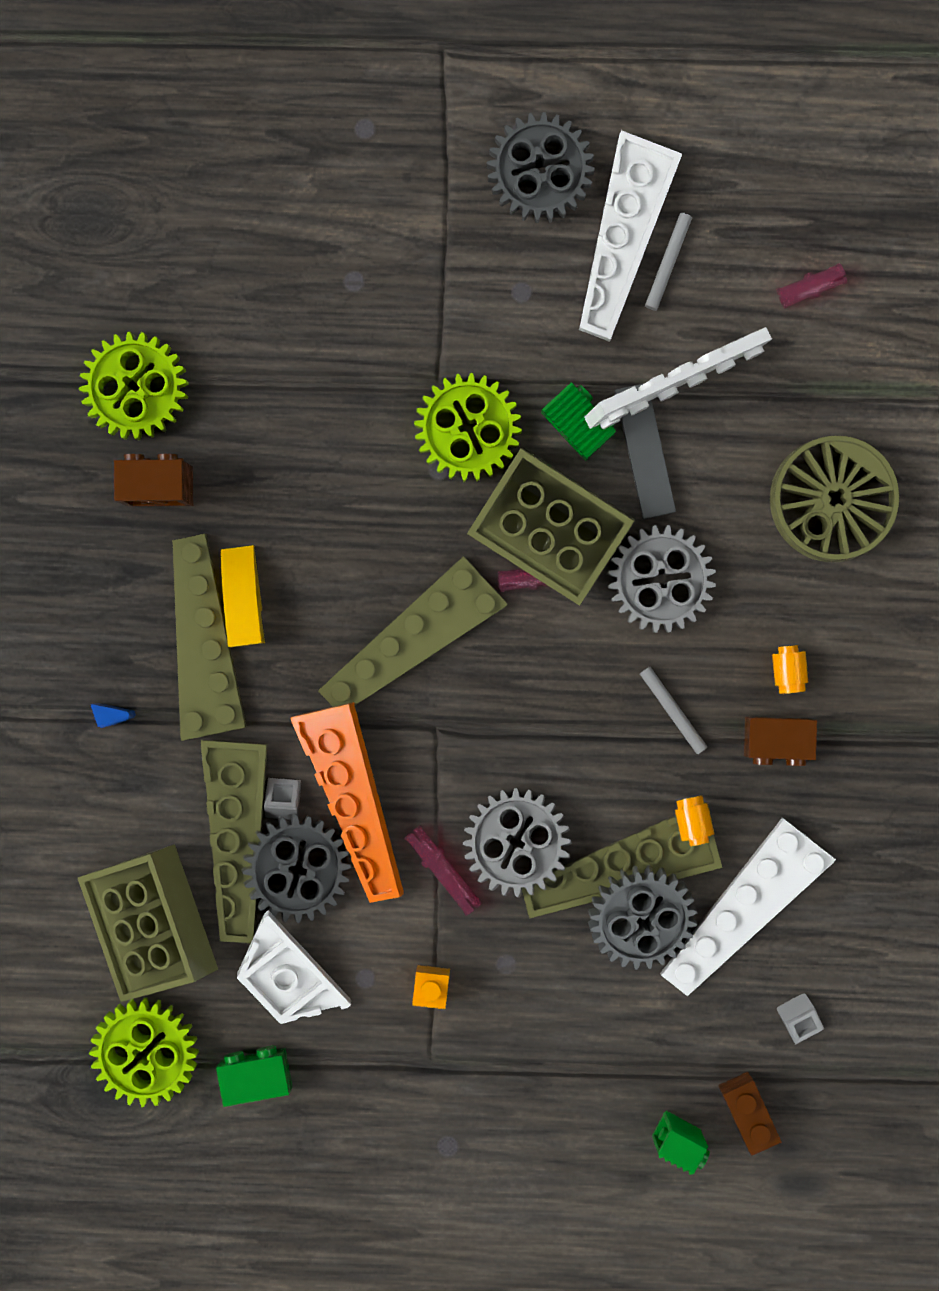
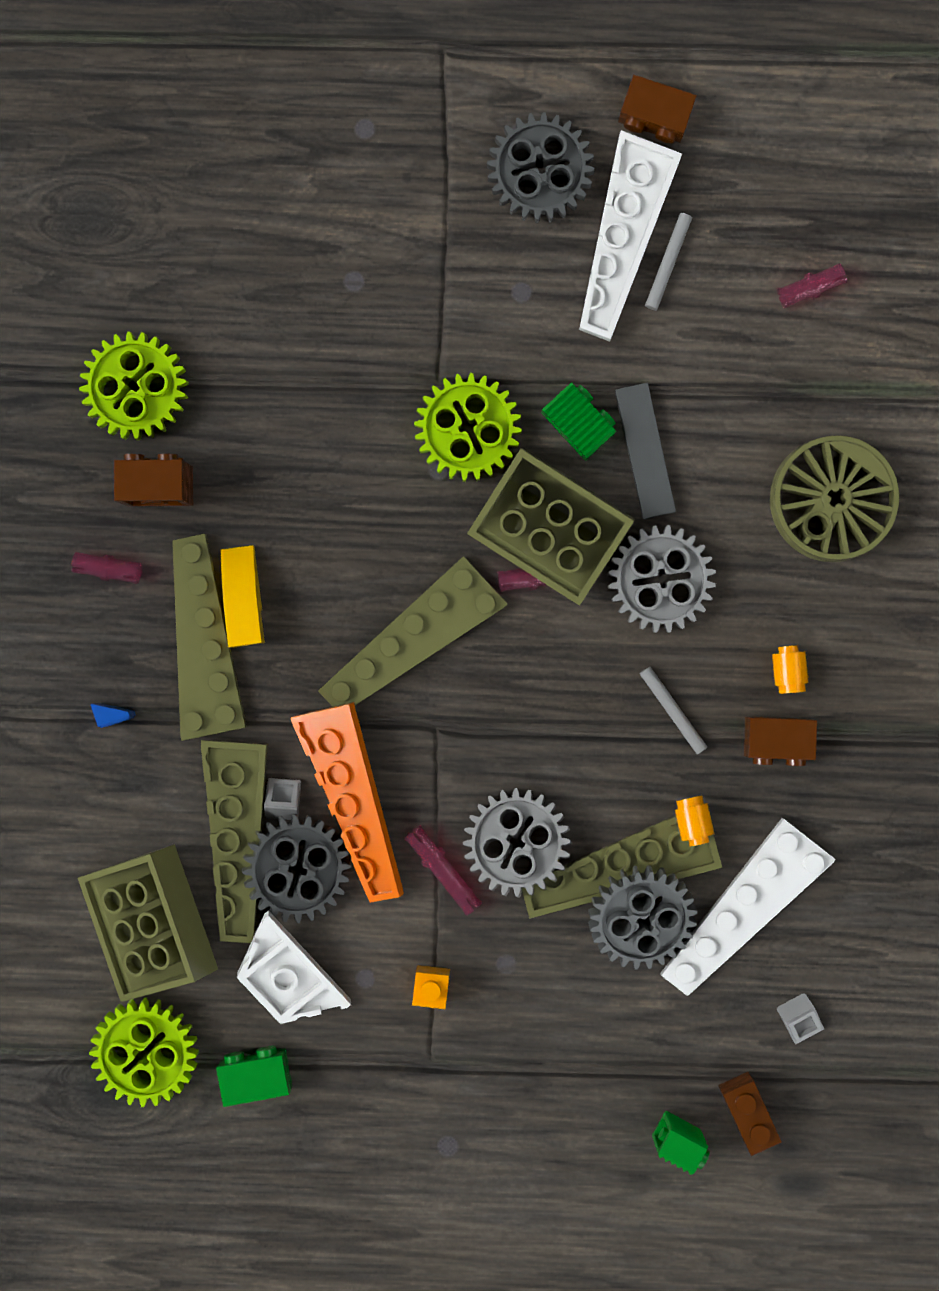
white wing [584,327,772,429] -> none
none -> clear pink pin [71,552,142,584]
none -> reddish brown brick [618,74,697,143]

